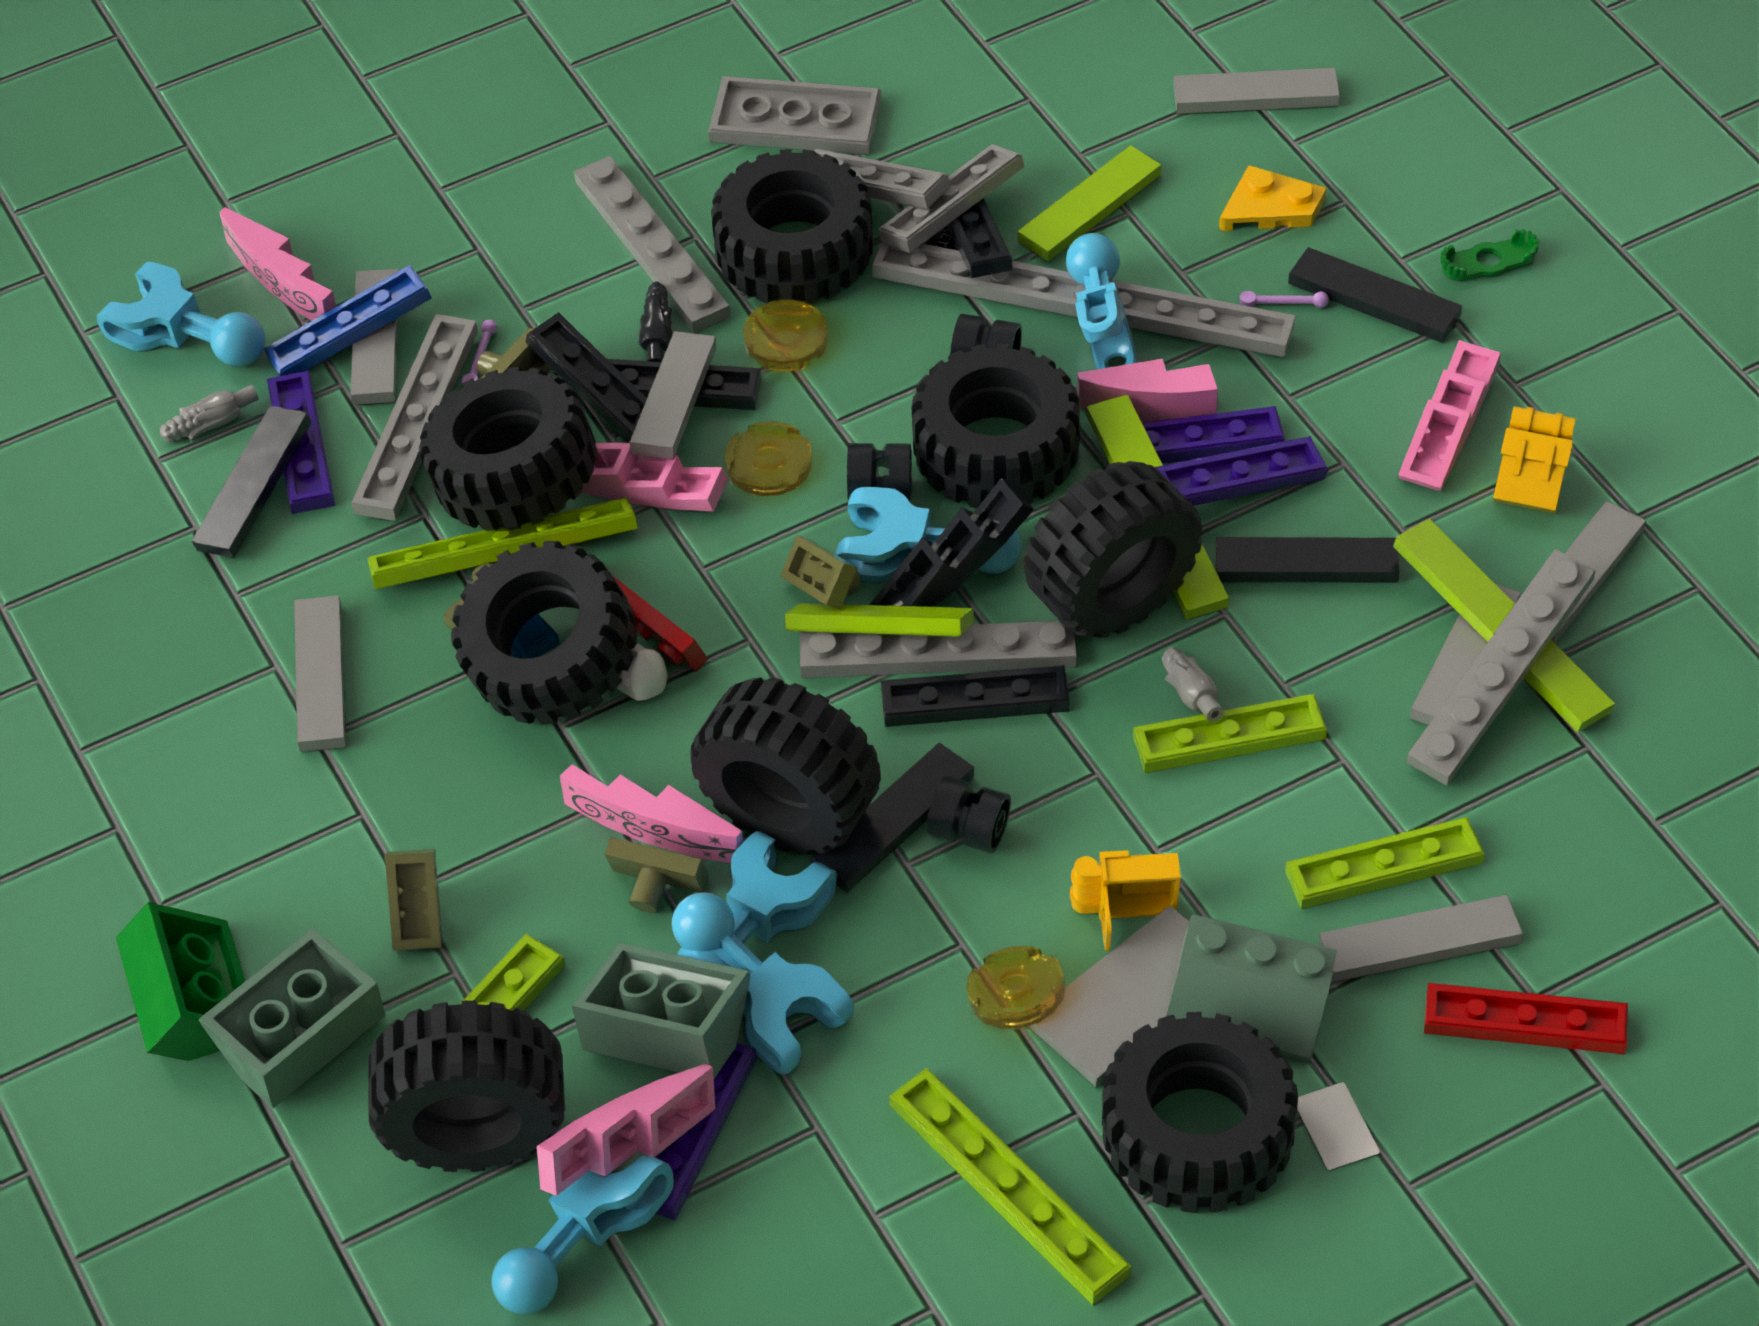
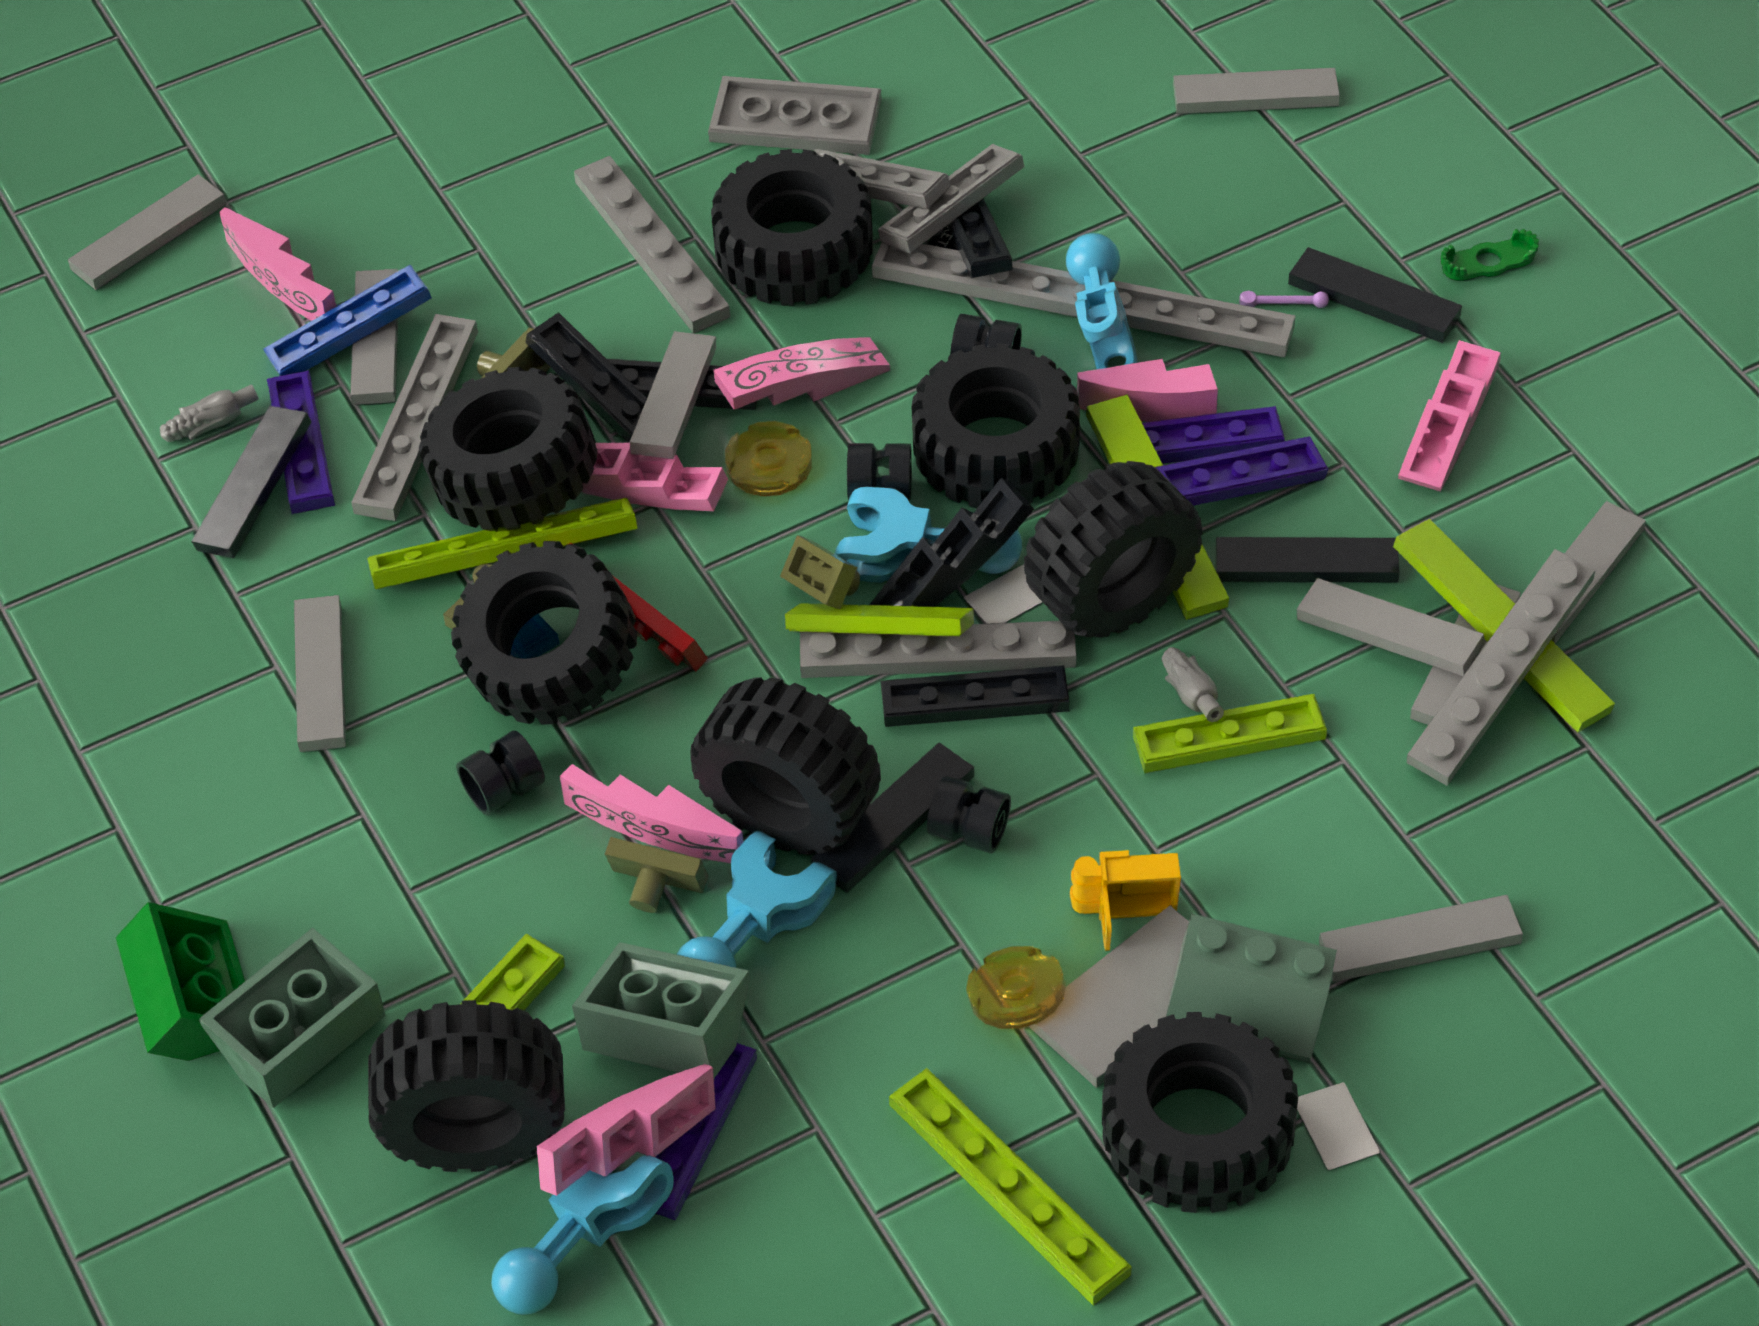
medium azure piece [97,262,265,367] -> none
olive tile [385,849,443,951] -> none
lavender hinge [461,319,498,383] -> none
white plate [617,643,668,701] -> none
black piece [638,281,673,362] -> none
medium azure piece [672,892,854,1075] -> none
clear yellow tile [743,299,828,372] -> none
lime tile [1018,145,1161,262] -> none
yellow wing [1219,165,1327,231] -> none
lime tile [1285,817,1485,909] -> none
red tile [1424,983,1628,1054] -> none
yellow piece [1493,406,1576,514] -> none
none -> light grey tile [68,174,226,290]
none -> black wheel [456,730,545,815]
none -> bright pink slope [714,337,890,410]
none -> white sticker [964,564,1042,624]
none -> light grey tile [1296,578,1484,676]

